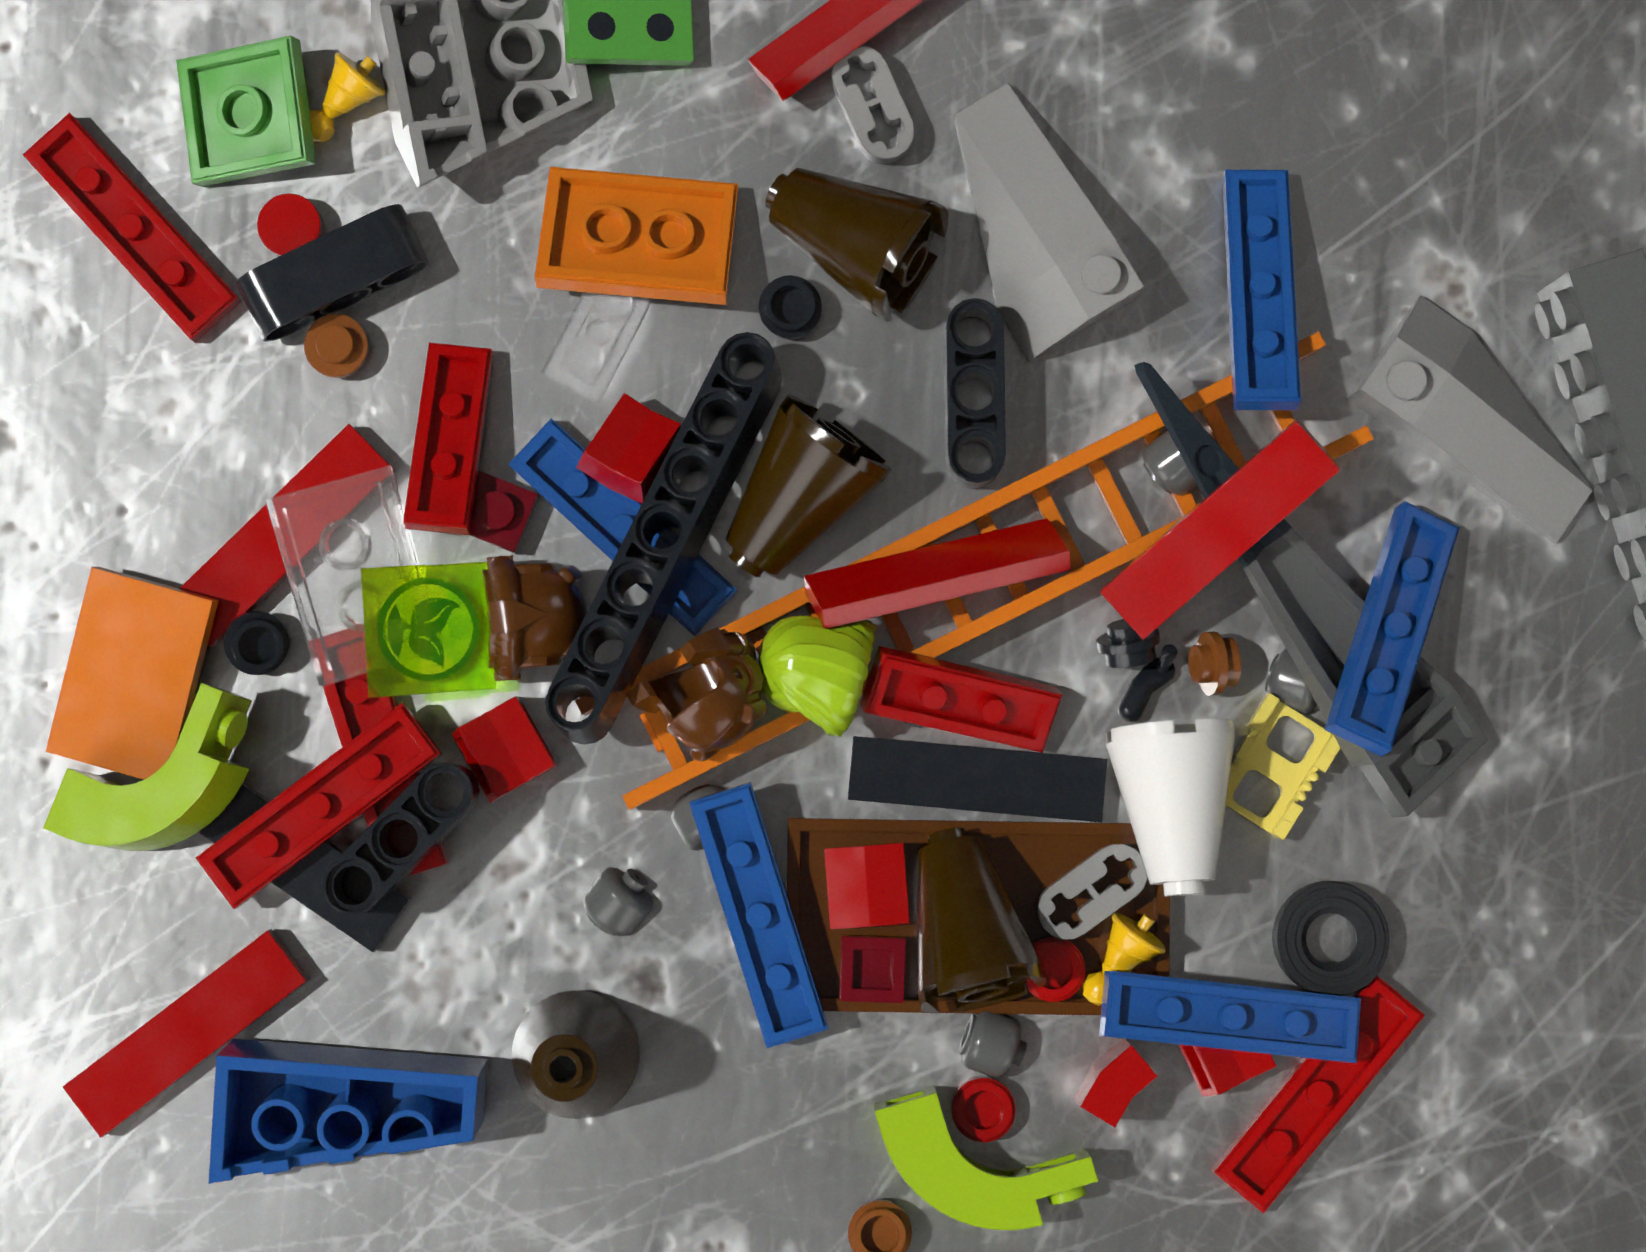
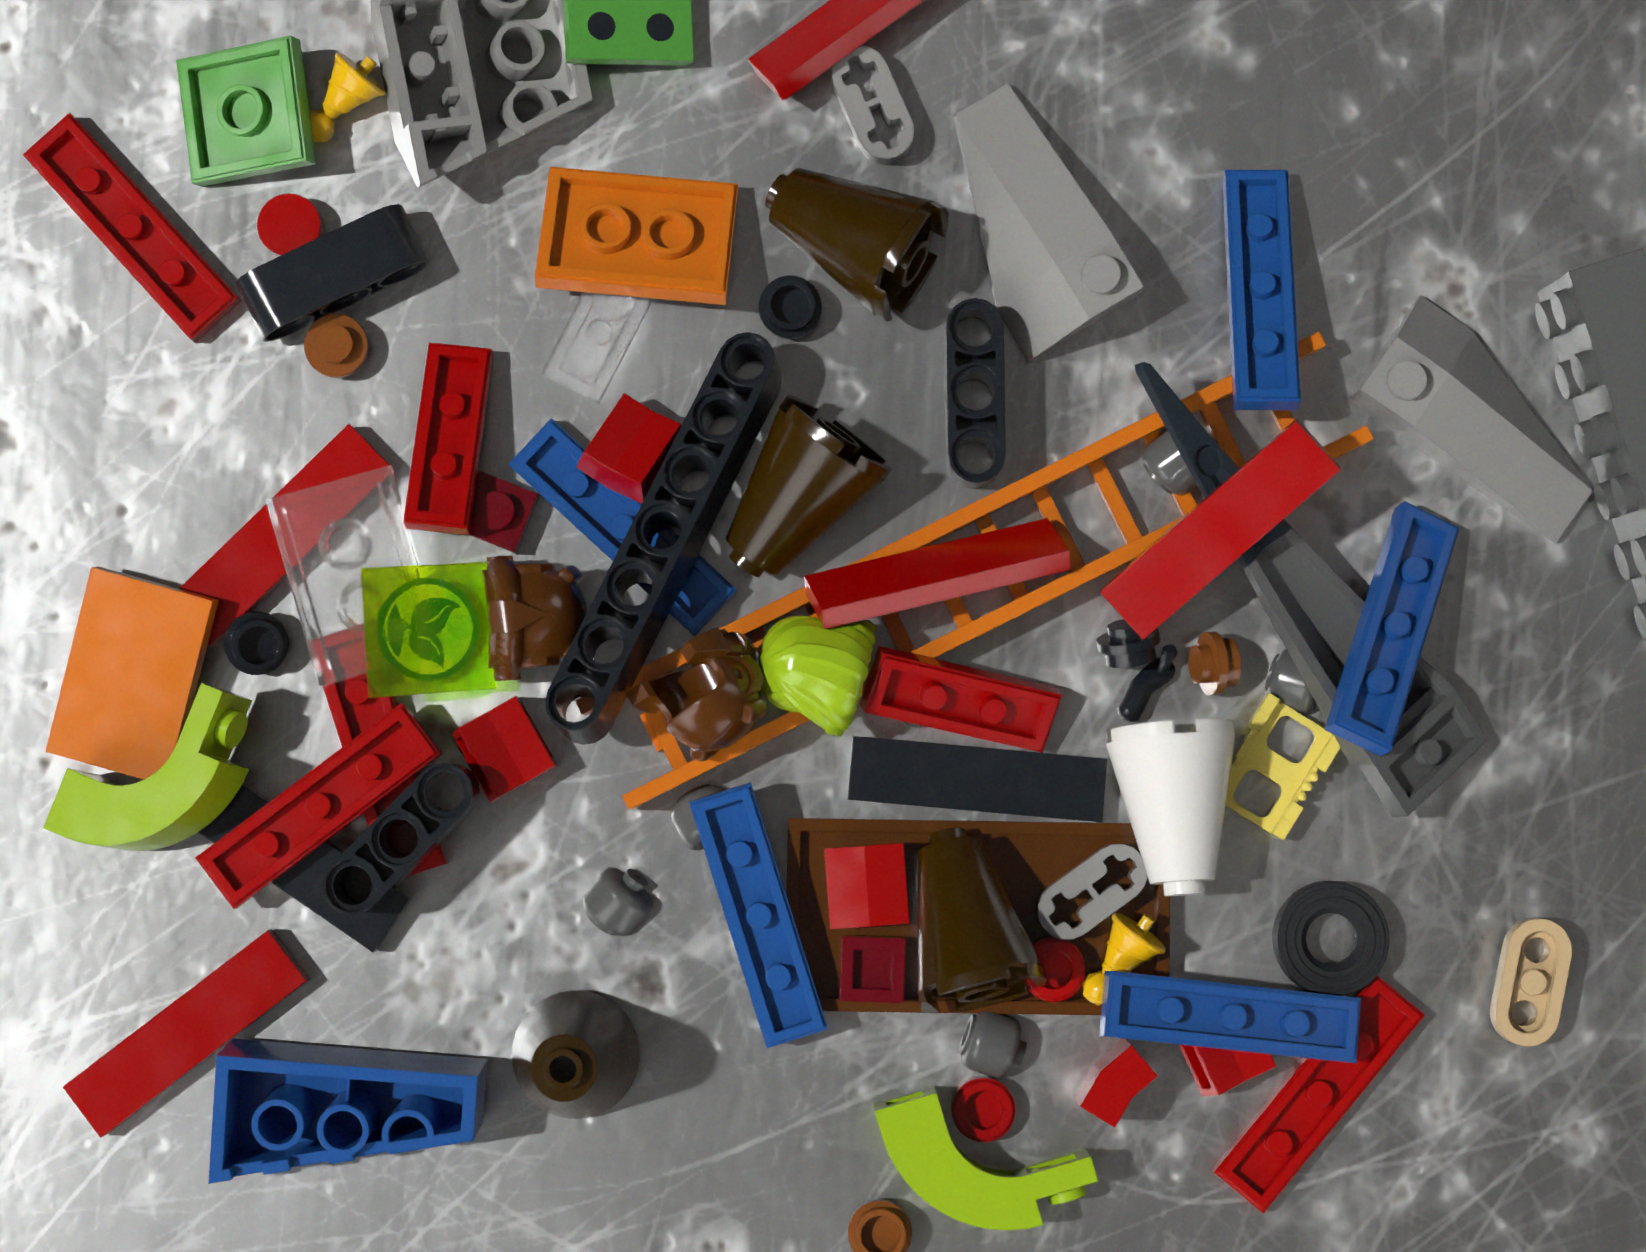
none -> tan plate [1490,918,1572,1046]

